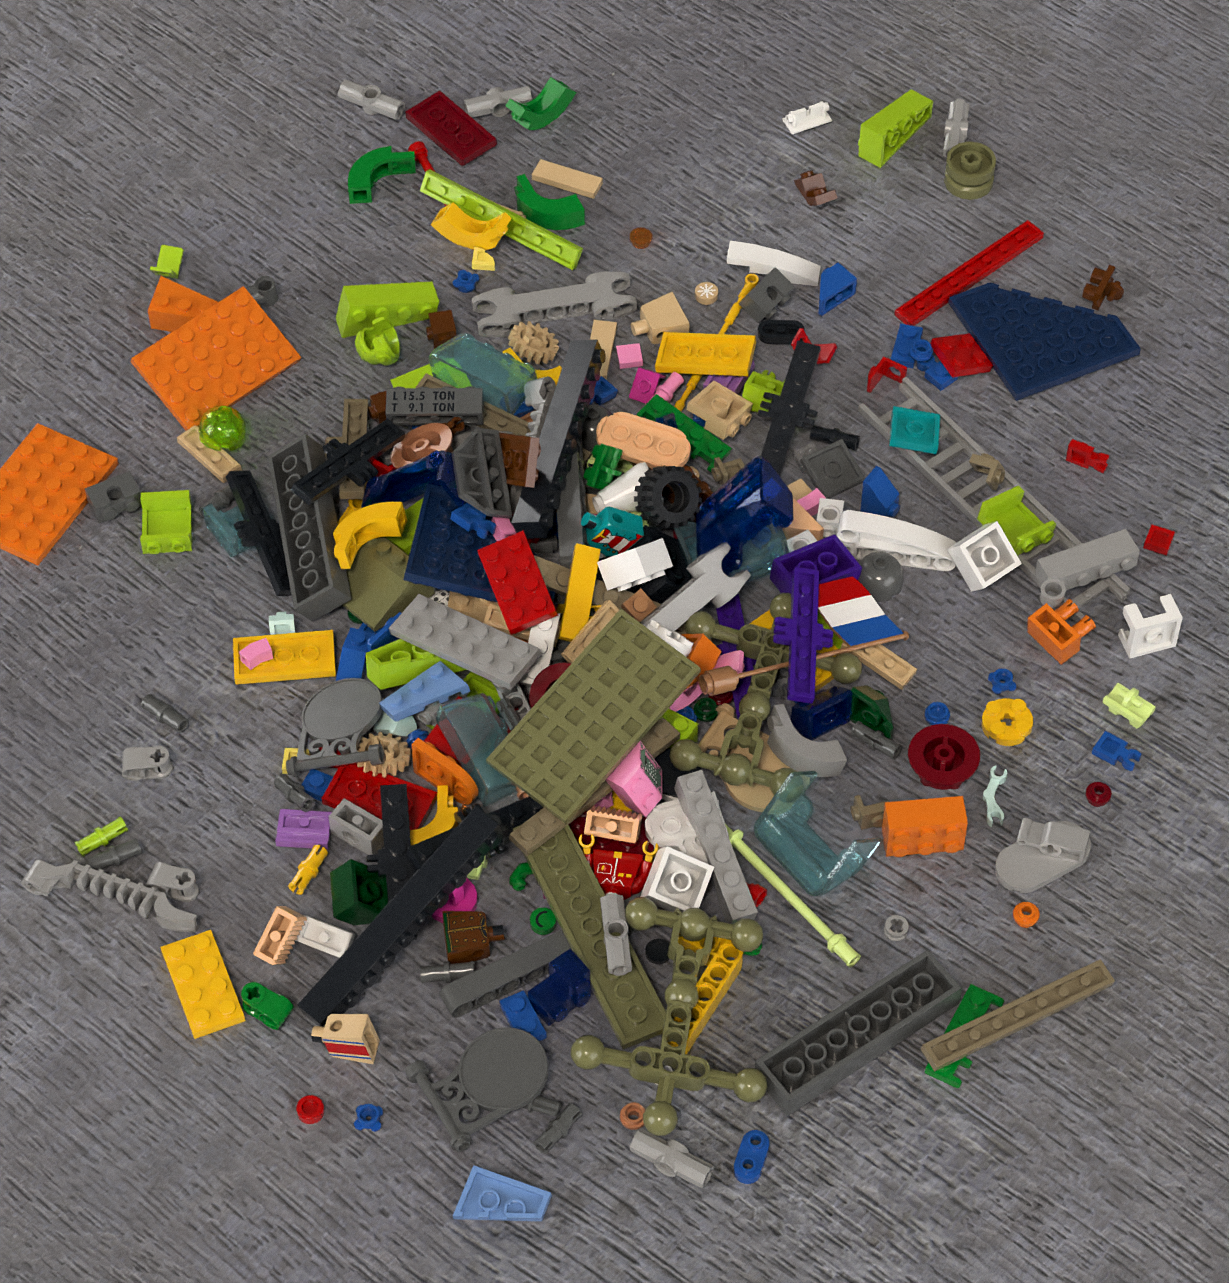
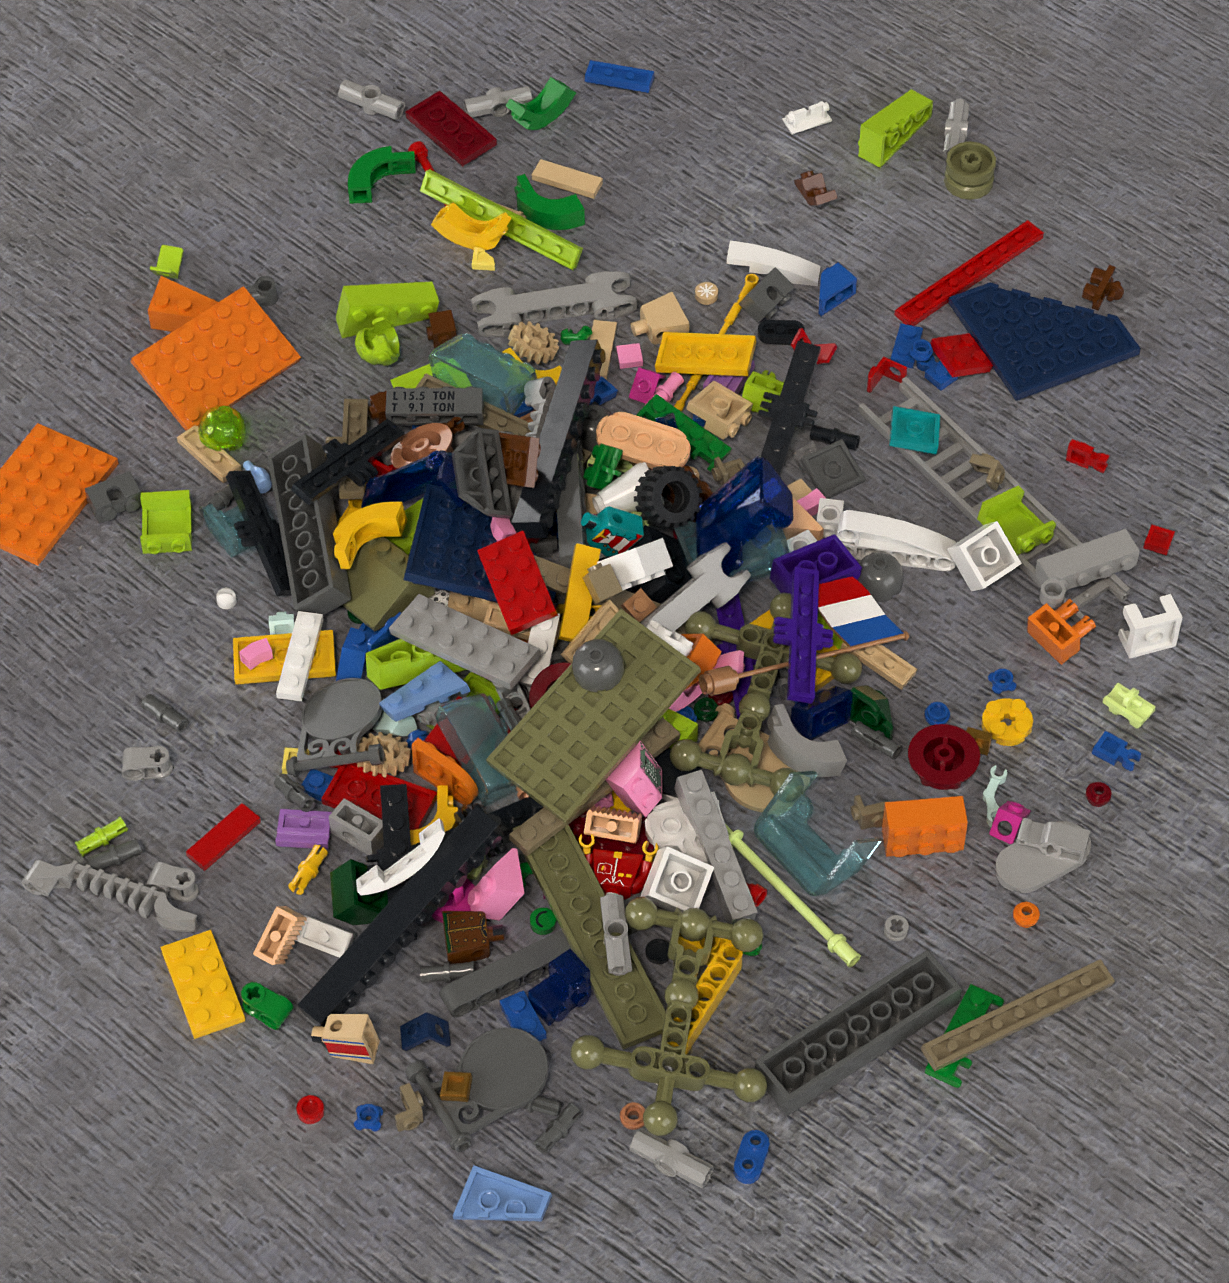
blue plate [450,503,496,539] -> none
blue plate [453,270,479,293] -> none
clear orange plate [629,227,652,249] -> none
blue slope [860,466,900,518] -> none
none -> red tile [186,803,261,871]
none -> white hinge [216,587,237,609]
none -> light blue piece [243,460,272,494]
none -> white plate [276,611,323,701]
none -> white slope [356,818,445,895]
none -> dark tan bracket [395,1083,424,1132]
none -> dark blue bracket [400,1012,451,1051]
none -> pearl gold tile [440,1071,473,1102]
none -> bright pink slope [468,848,525,921]
none -> green arm [560,326,592,346]
none -> dark grey cylinder [572,639,624,692]
none -> dark tan brick [583,563,623,605]
none -> blue plate [585,60,654,93]
none -> pearl gold plate [966,727,992,755]
none -> dark pink bracket [989,801,1031,844]

